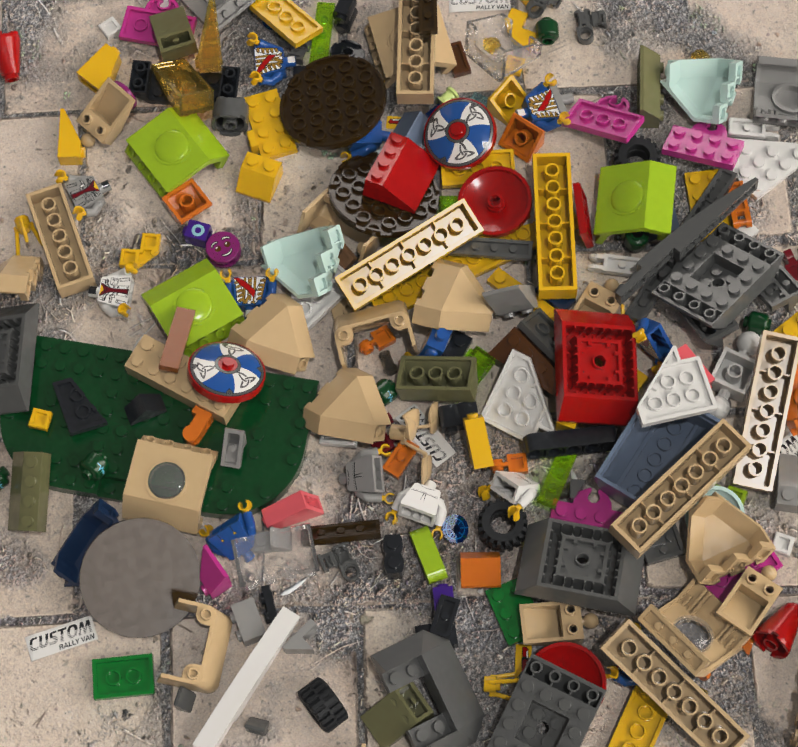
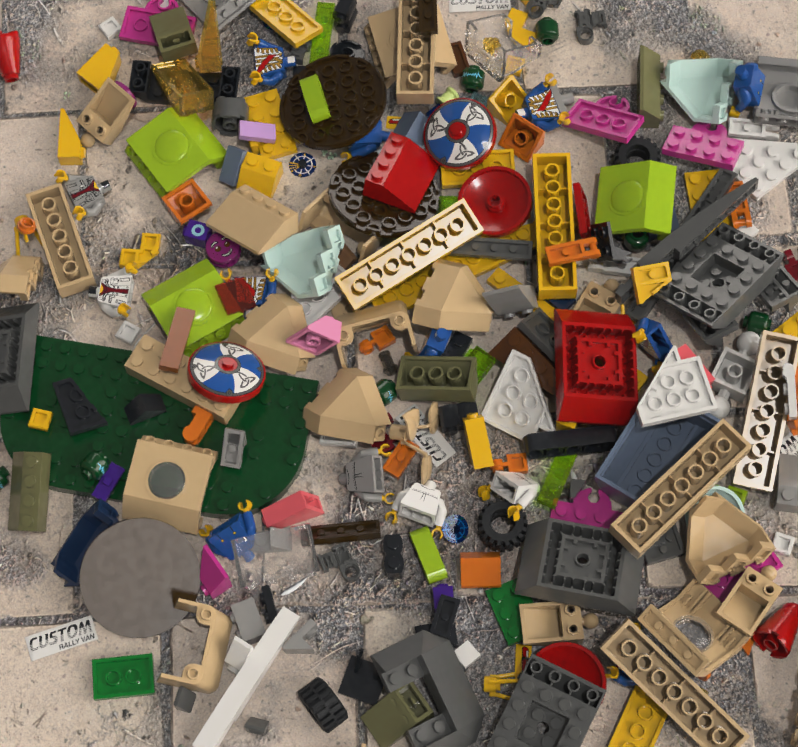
none -> orange plate [17,217,36,234]
none -> dark purple piece [91,462,125,502]
none -> white tile [115,320,142,346]
none -> tan slope [206,184,299,256]
none -> clear red piece [215,277,257,316]
none -> sand blue tile [219,145,247,186]
none -> white slope [224,636,254,675]
none -> lavender tile [238,120,276,144]
none -> bright pink slope [286,316,342,356]
none -> clear blue piece [289,153,316,177]
none -> lime beam [299,74,331,124]
none -> black plate [338,648,384,706]
none -> white tile [455,640,481,669]
none -> dark green head [461,65,485,93]
none -> orange plate [545,237,601,267]
none -> black plate [590,221,633,264]
none -> yellow wing [630,261,672,305]
none -> blue torso [728,62,765,118]
none -> white hinge [782,363,798,420]

